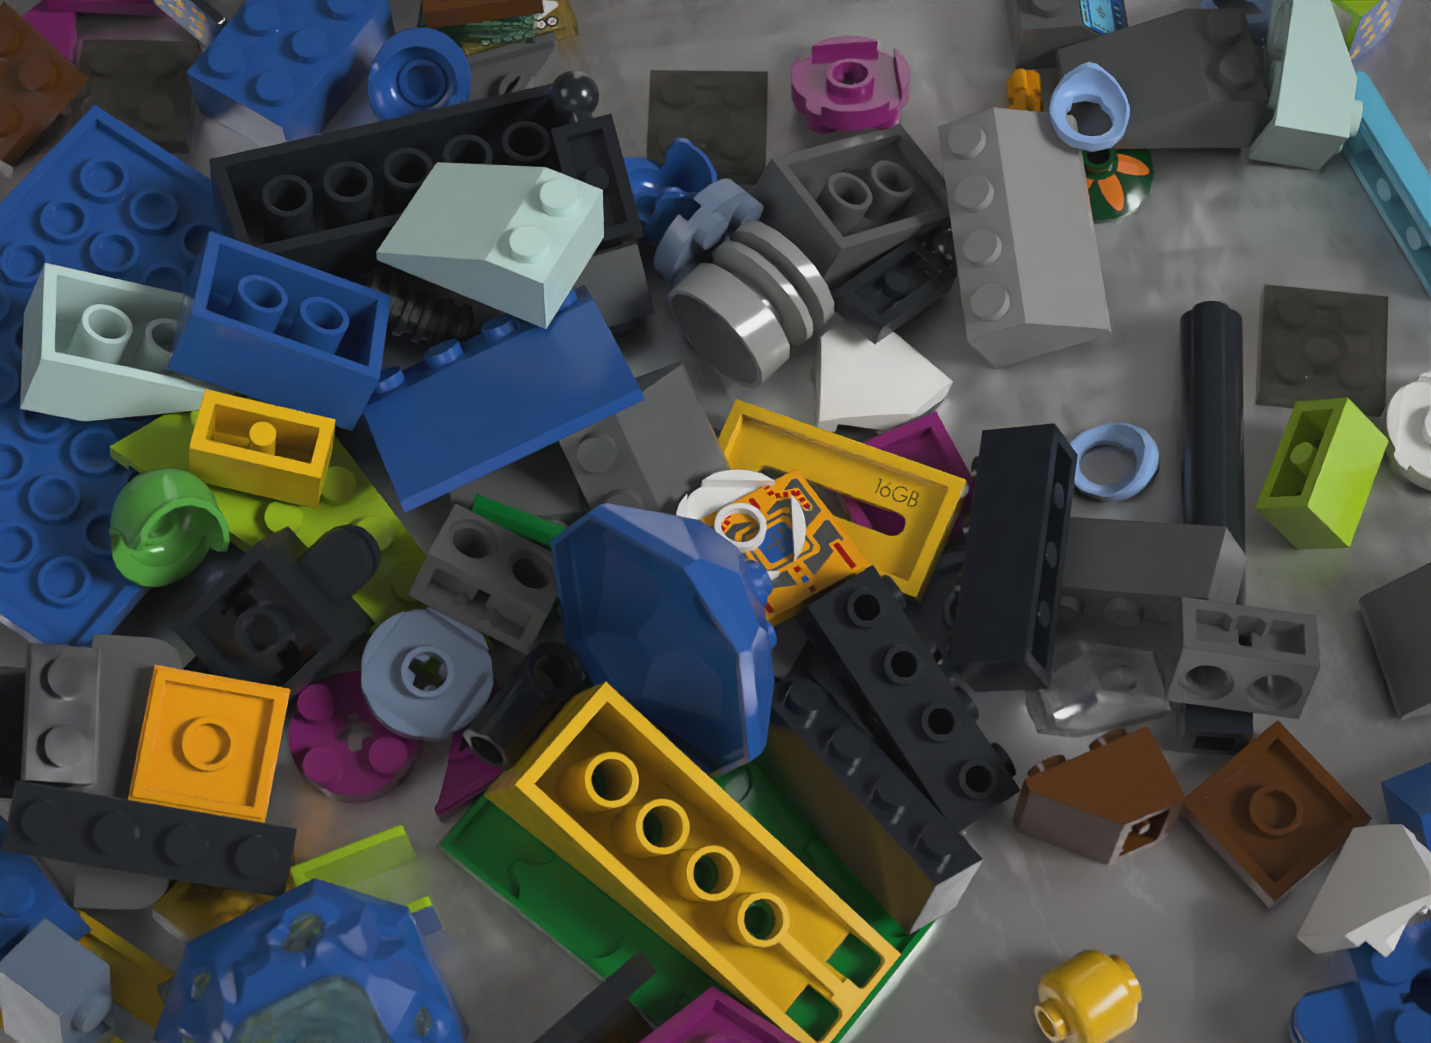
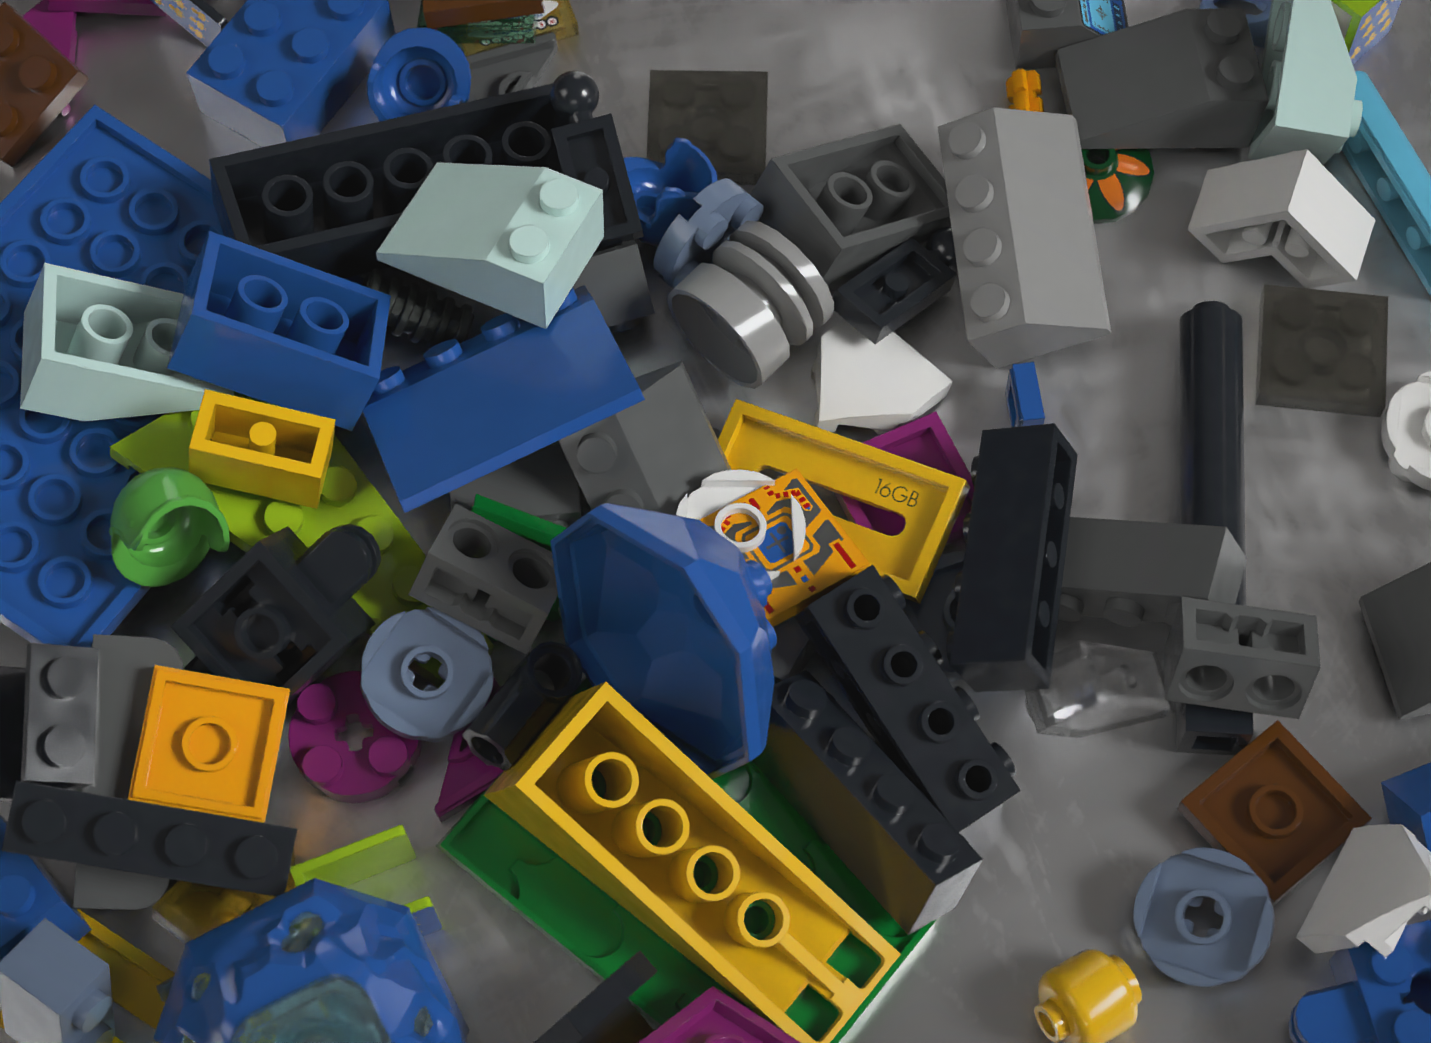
clear smoke plate [69,39,202,154] -> none
magenta plate [791,36,910,134] -> none
reddish brown slope [1012,726,1186,865] -> none
light blue piece [1049,62,1130,152] -> none
light blue piece [1070,423,1160,501] -> none
lime brick [1255,397,1389,549] -> none
none -> blue tile [1005,362,1045,427]
none -> sand blue plate [1133,847,1275,987]
none -> white brick [1188,149,1375,289]

